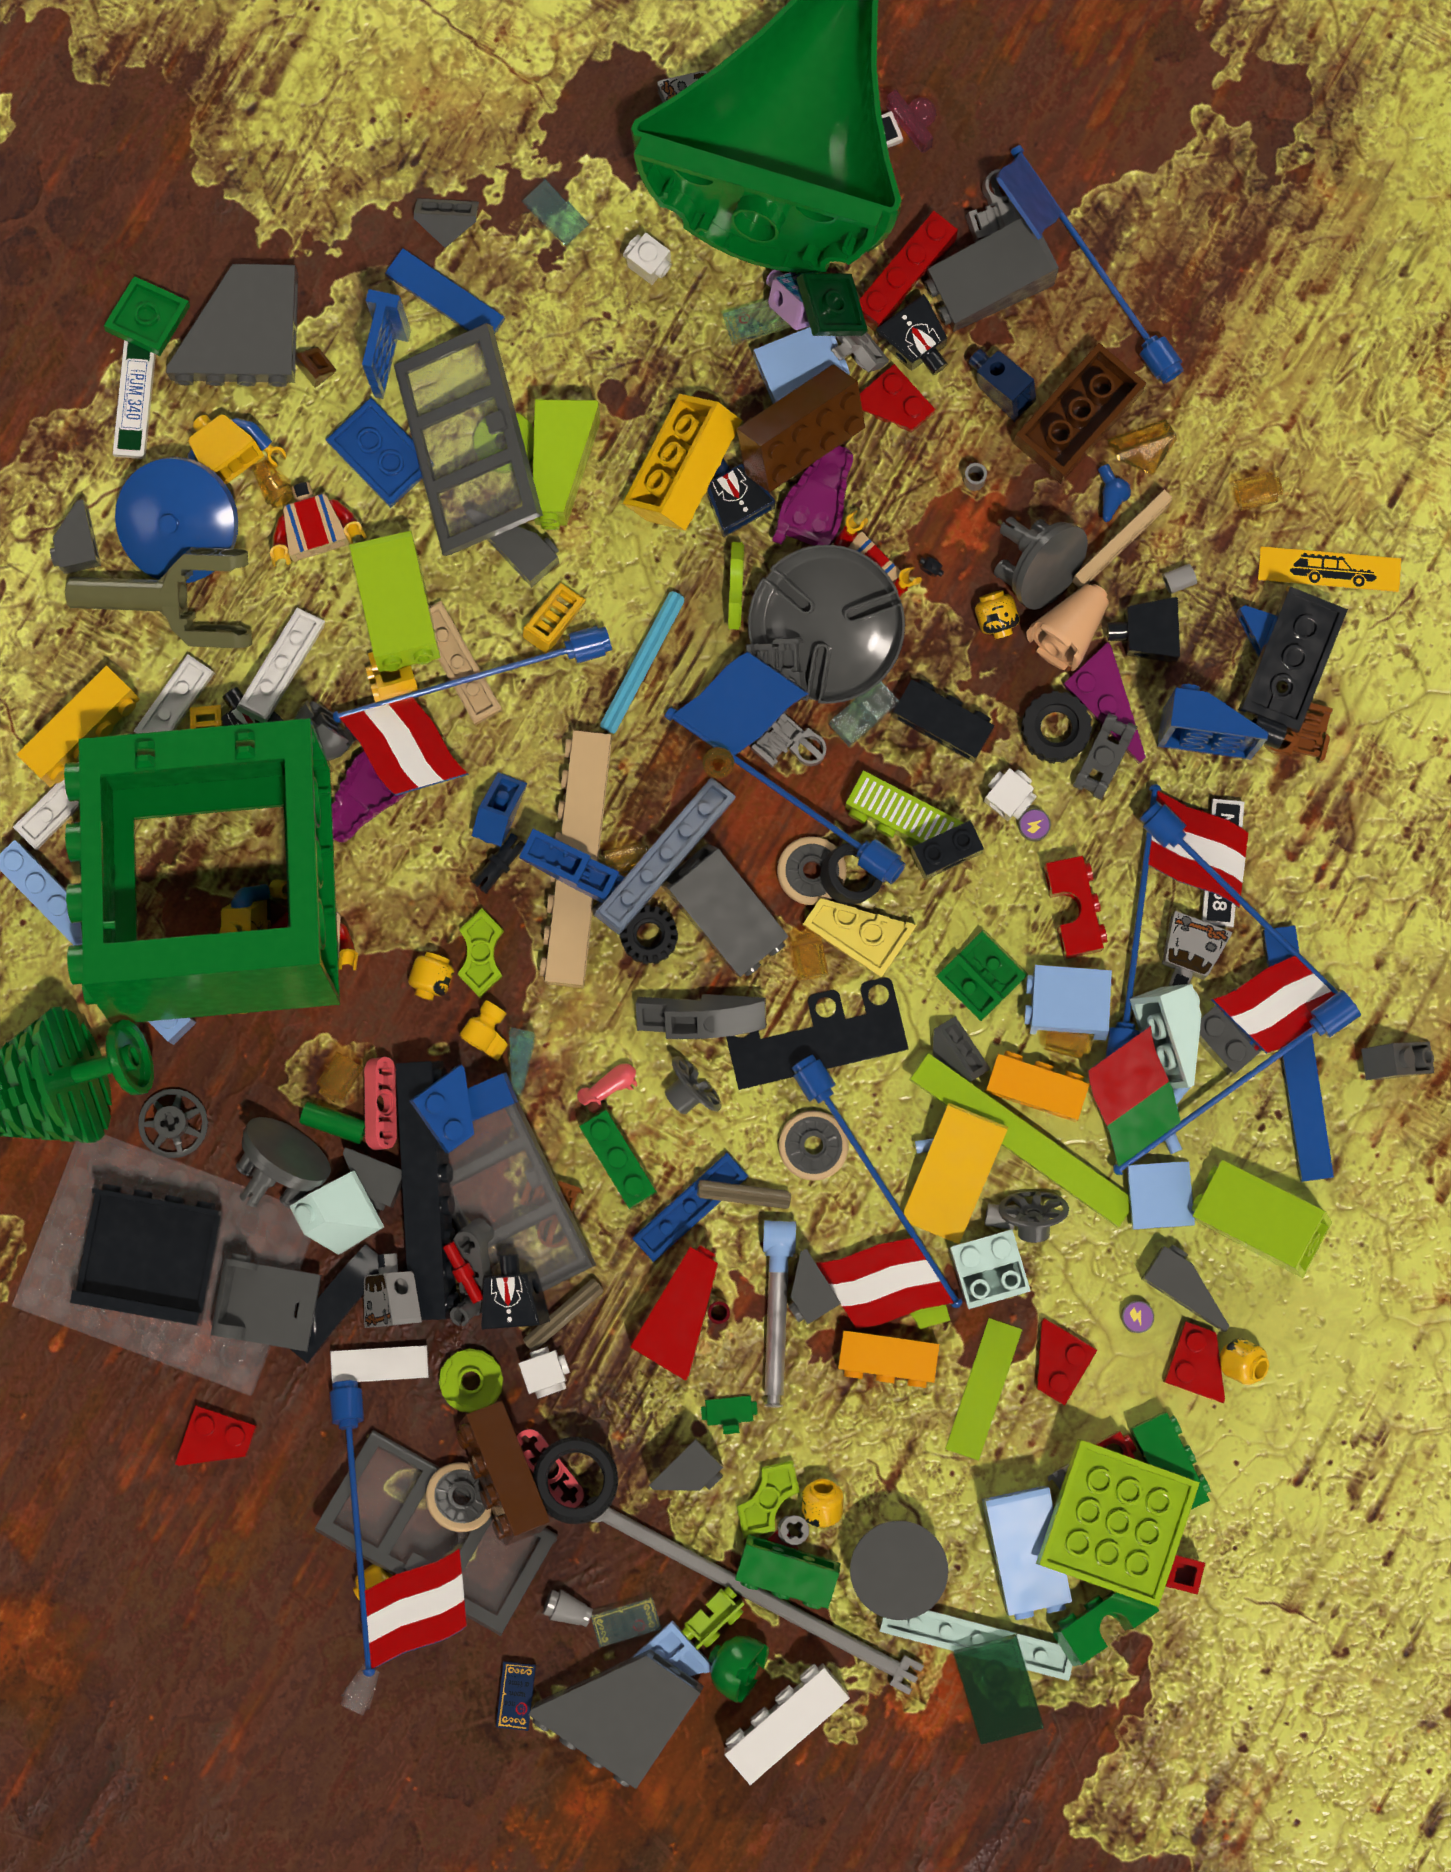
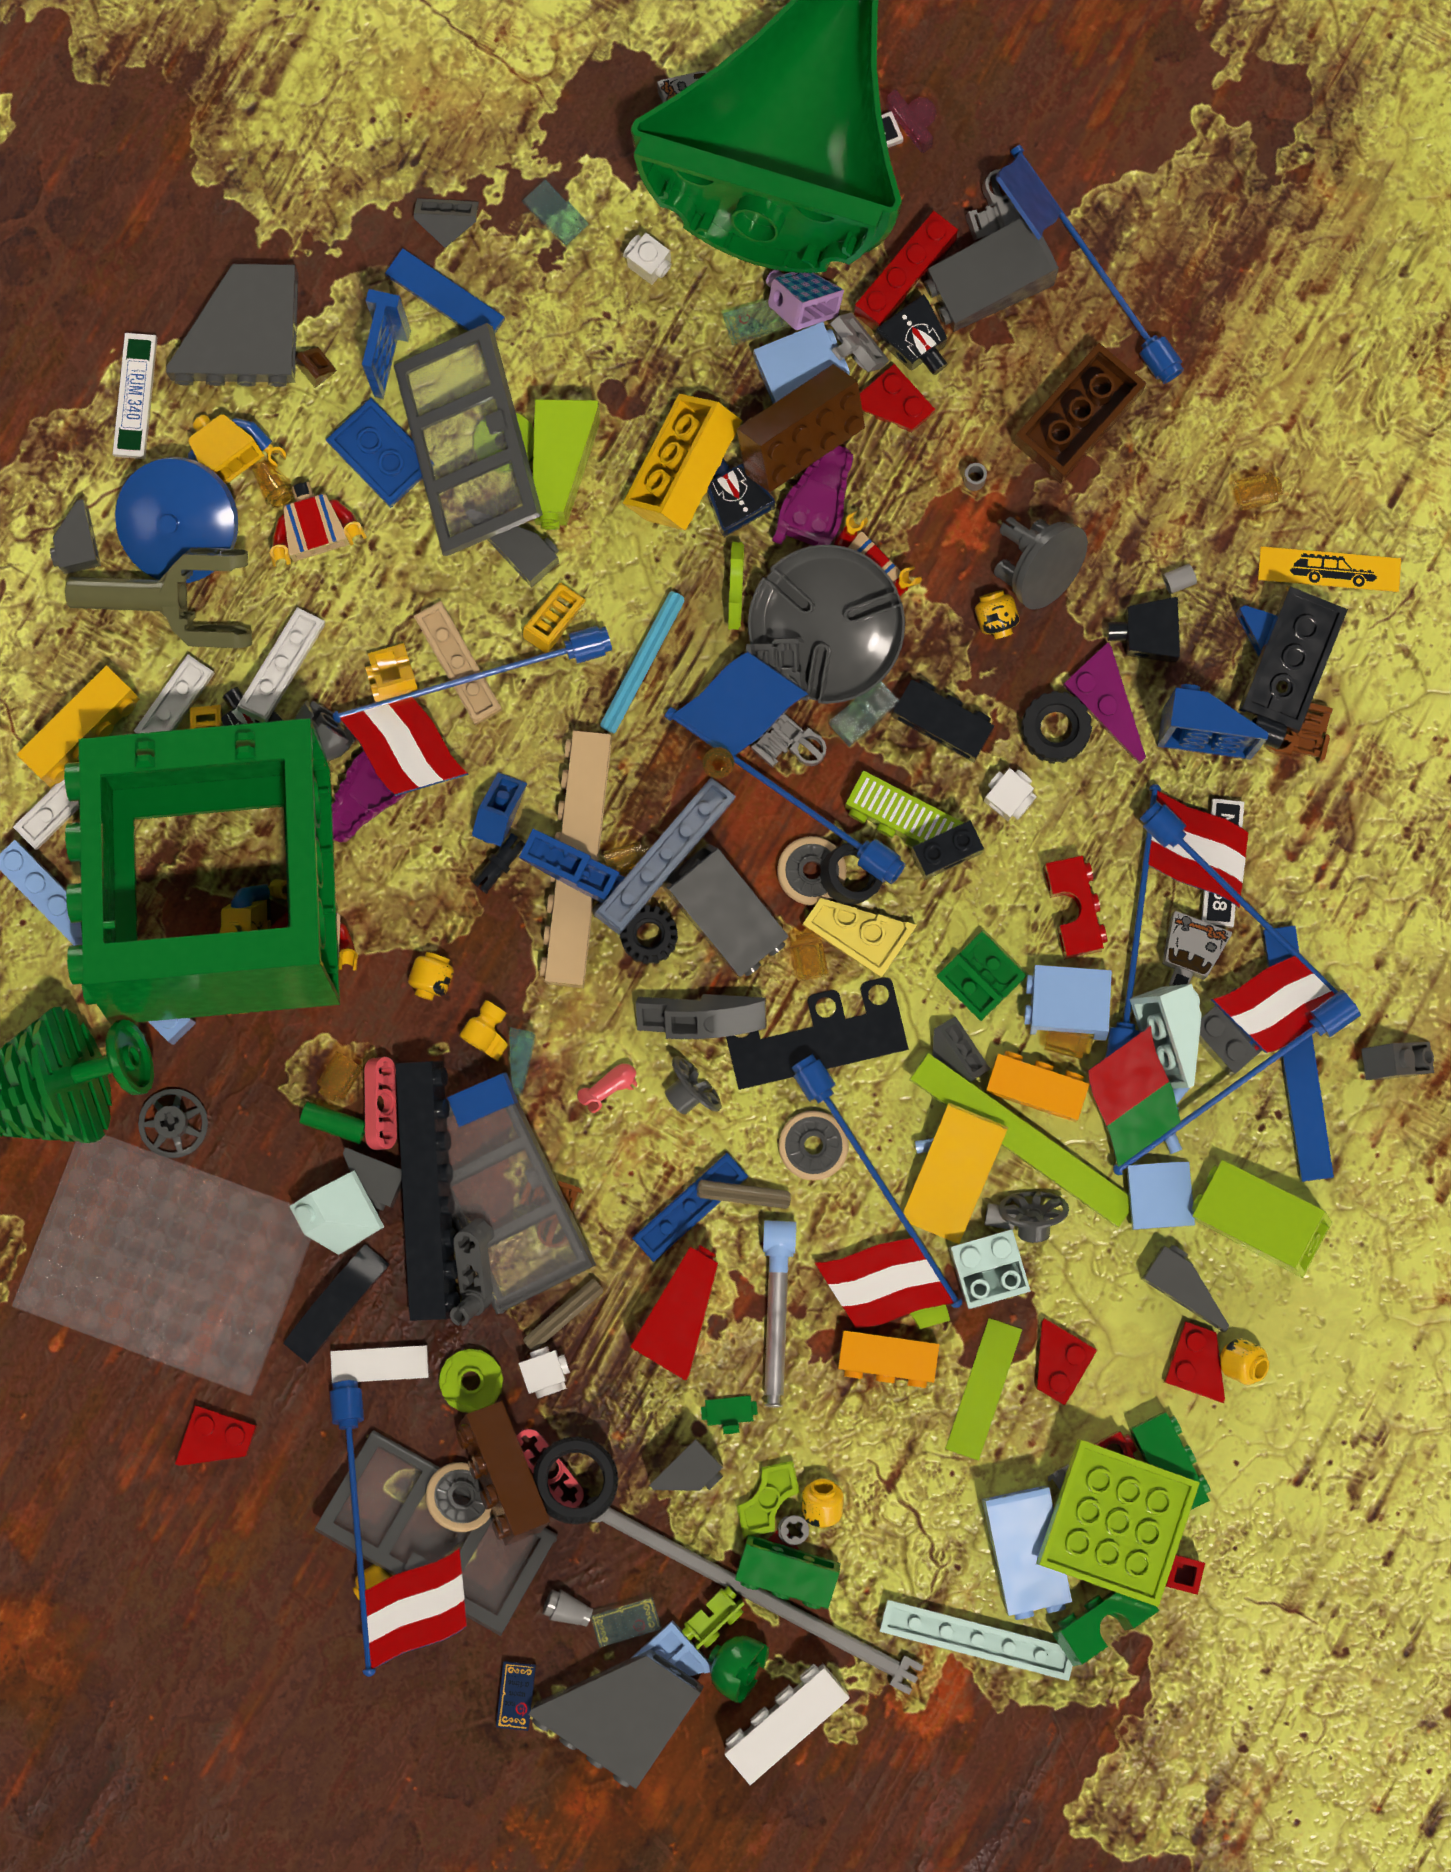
black panel [70,1183,223,1326] -> none
green tile [104,276,190,356] -> none
dark grey door [210,1253,322,1352] -> none
dark grey piece [236,1117,331,1209] -> none
clear cone [340,1664,380,1716] -> none
lime slope [349,531,441,672] -> none
light grey torso [364,1253,421,1328] -> none
blue wing [410,1065,474,1153] -> none
red bar [442,1241,483,1304] -> none
lime tile [458,908,504,998] -> none
torso [481,1254,550,1330] -> none
green brick [579,1110,657,1210] -> none
dark red hinge [708,1301,730,1324] -> none
dark grey slope [788,1249,841,1325] -> none
dark green tile [796,273,868,336] -> none
dark grey piece [850,1521,948,1620] -> none
black piece [919,557,944,577] -> none
clear green tile [954,1634,1044,1745] -> none
dark blue torso [969,349,1036,422] -> none
medium lavender tile [1018,809,1051,842] -> none
light nougat cone [1026,584,1109,671] -> none
tan tile [1073,489,1172,589] -> none
dark grey plate [1073,713,1138,800] -> none
blue animal [1098,464,1131,522] -> none
clear yellow slope [1107,419,1177,475] -> none
medium lavender tile [1121,1301,1154,1333] -> none

